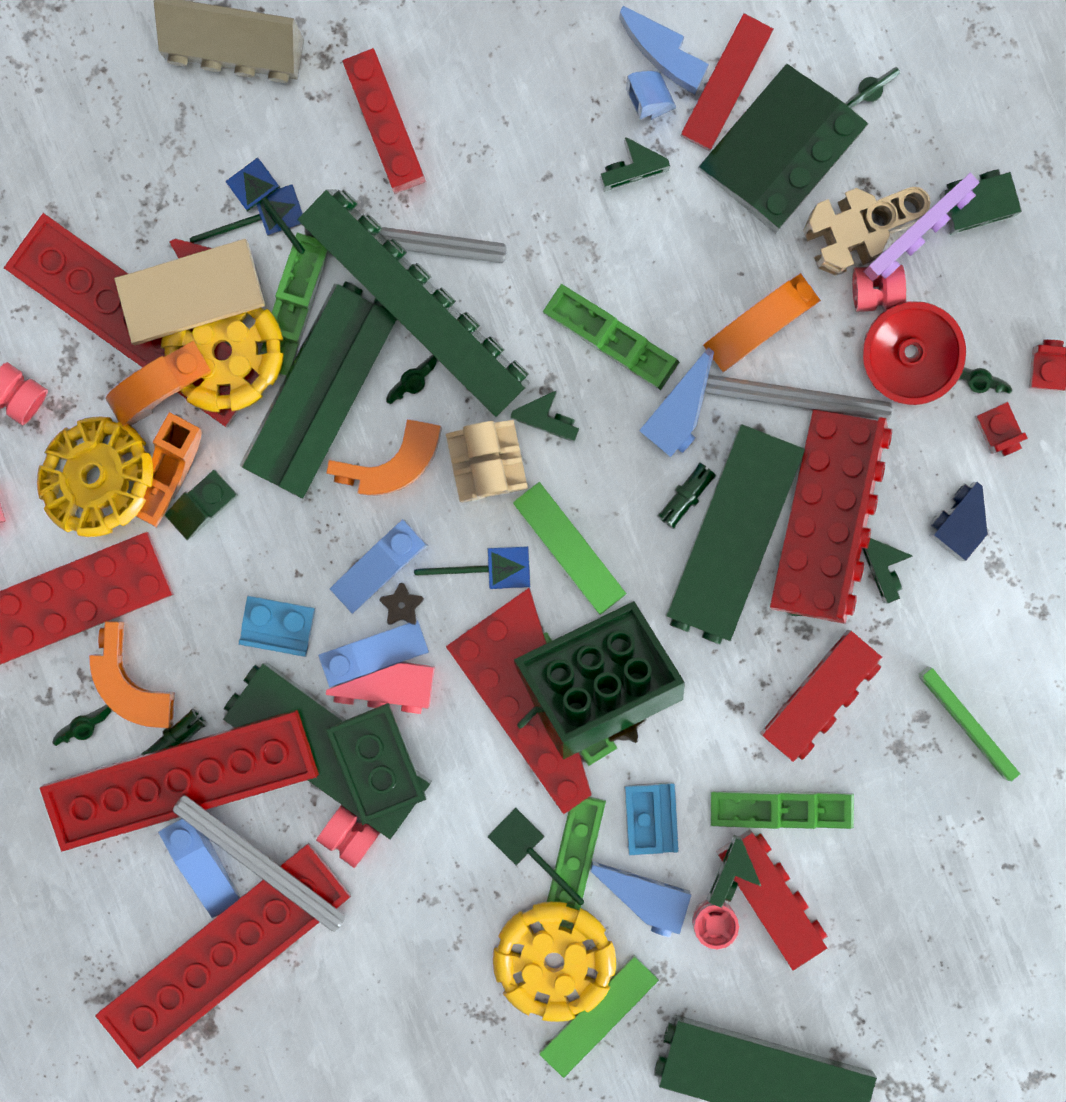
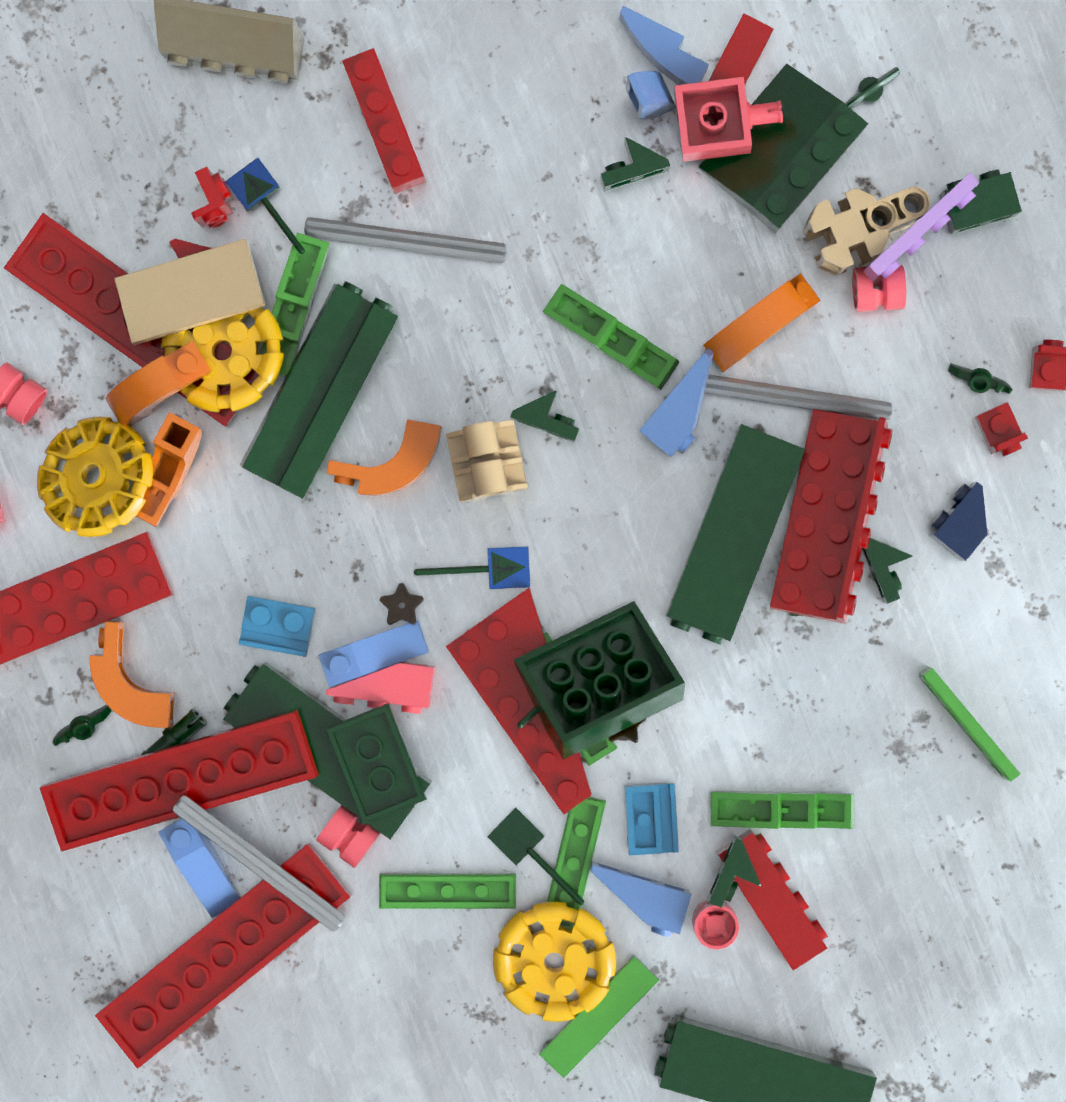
dark green slope [165,470,238,541] -> none
piece [190,184,303,243] -> none
dark green brick [297,189,530,417] -> none
medium blue slope [330,519,427,614] -> none
dark green piece [386,355,438,404] -> none
bright green slope [513,482,627,615] -> none
dark green pin [657,462,716,529] -> none
red brick [760,630,882,762] -> none
red dish [862,301,966,405] -> none
none -> red bracket [191,166,233,229]
none -> bright green tile [379,873,516,909]
none -> coral brick [674,77,783,162]

